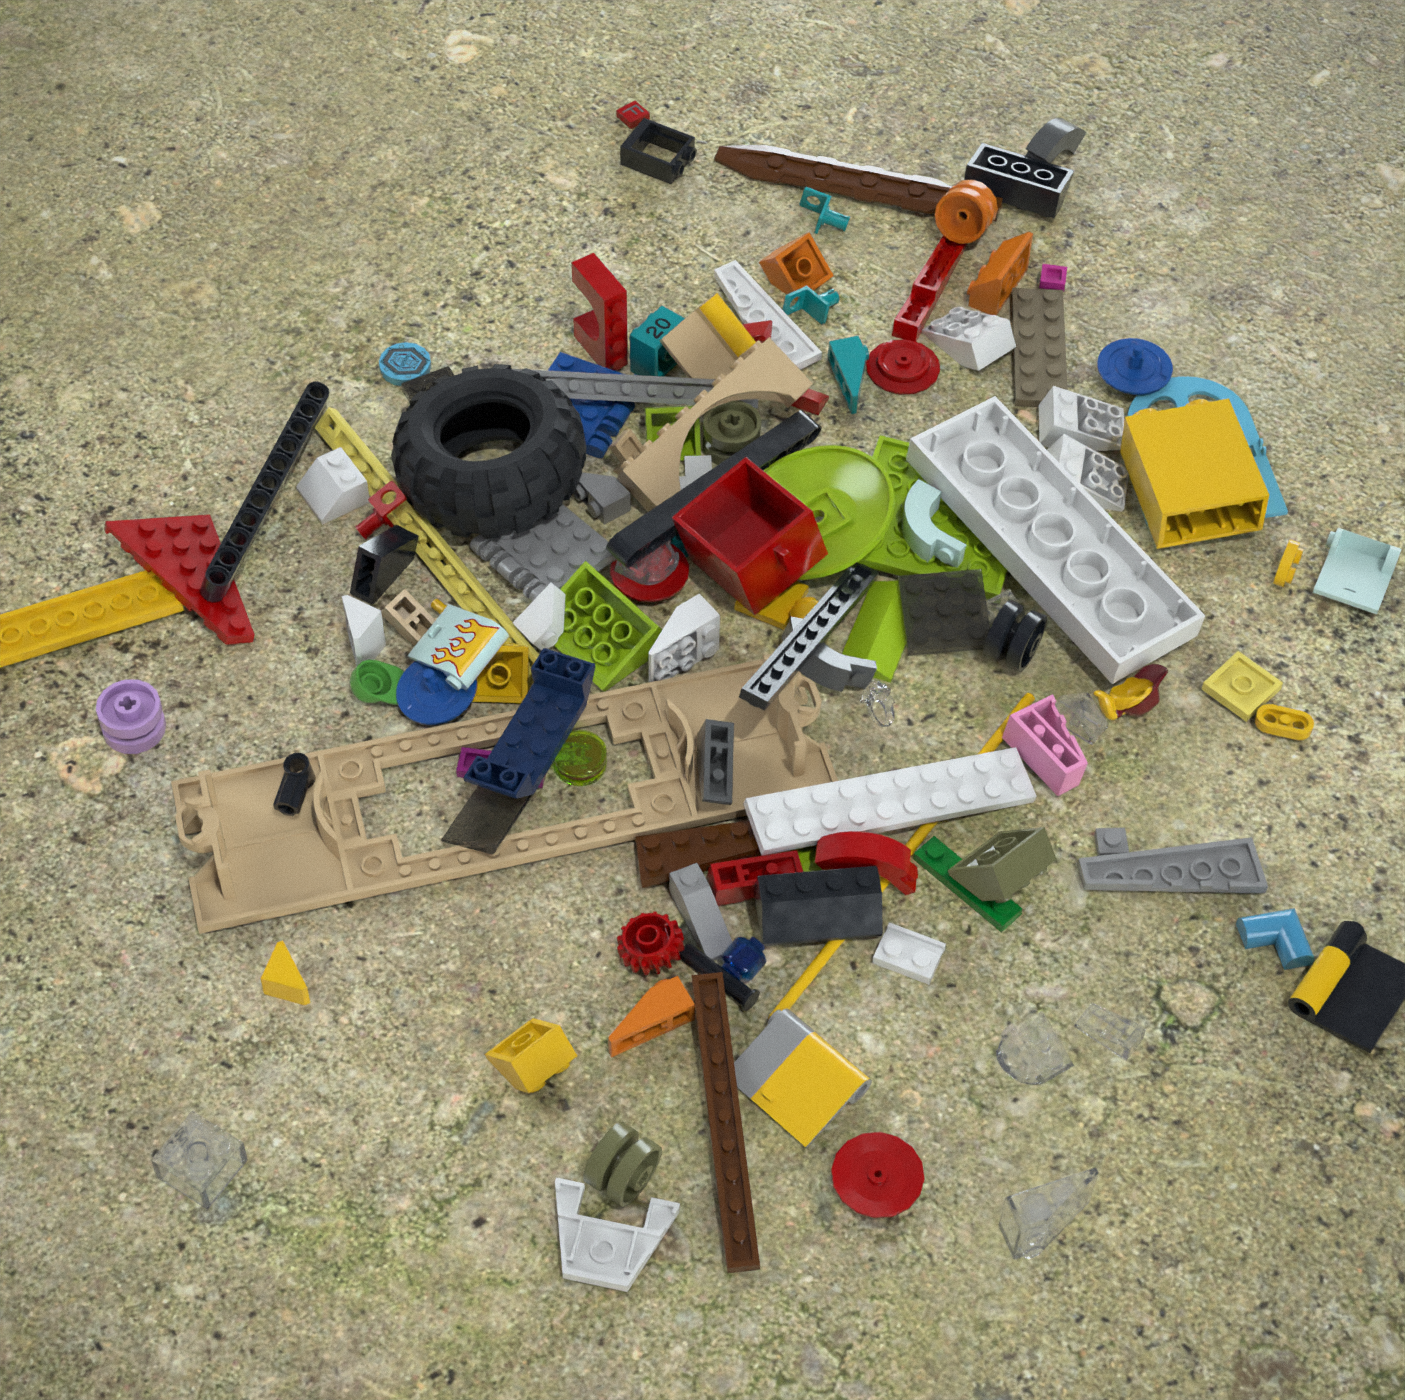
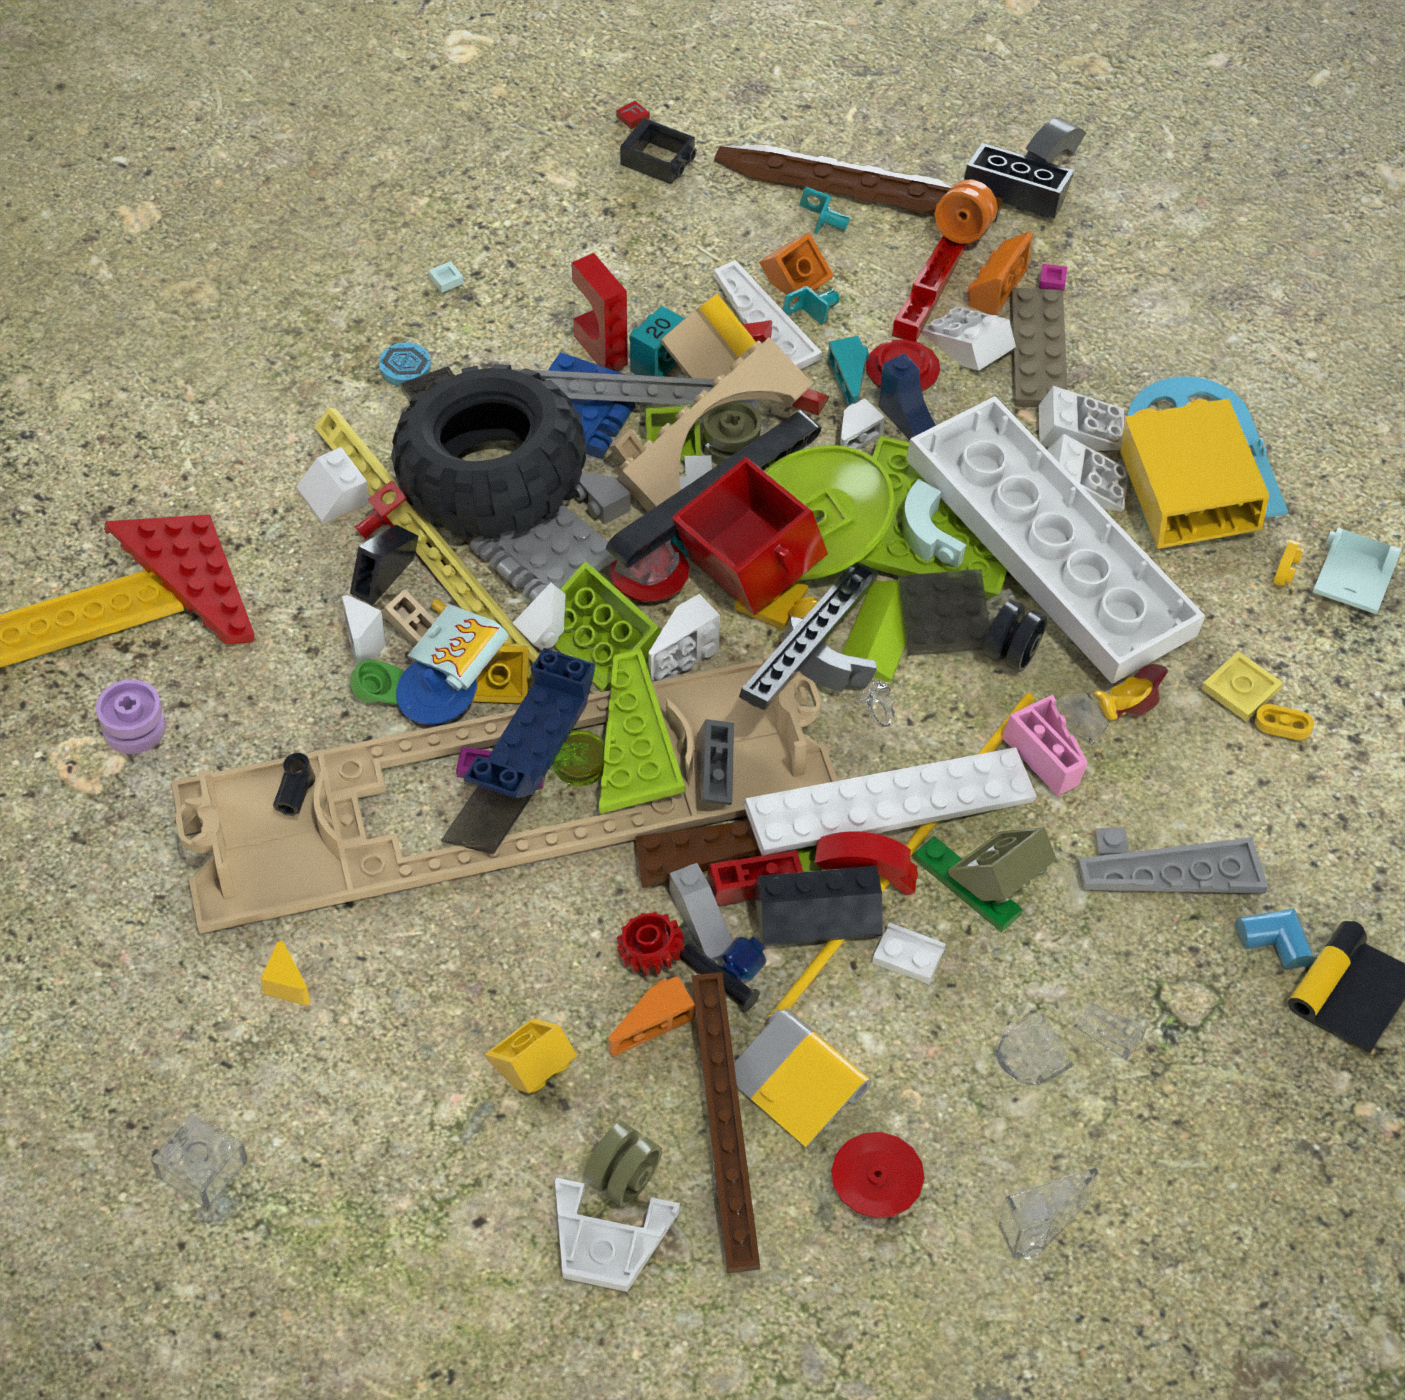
black beam [200,381,330,602] -> none
blue piece [1097,338,1173,395] -> none
none -> light aqua plate [429,261,464,293]
none -> lime wing [599,649,686,814]
none -> white slope [840,398,885,450]
none -> dark blue arch [879,353,936,440]

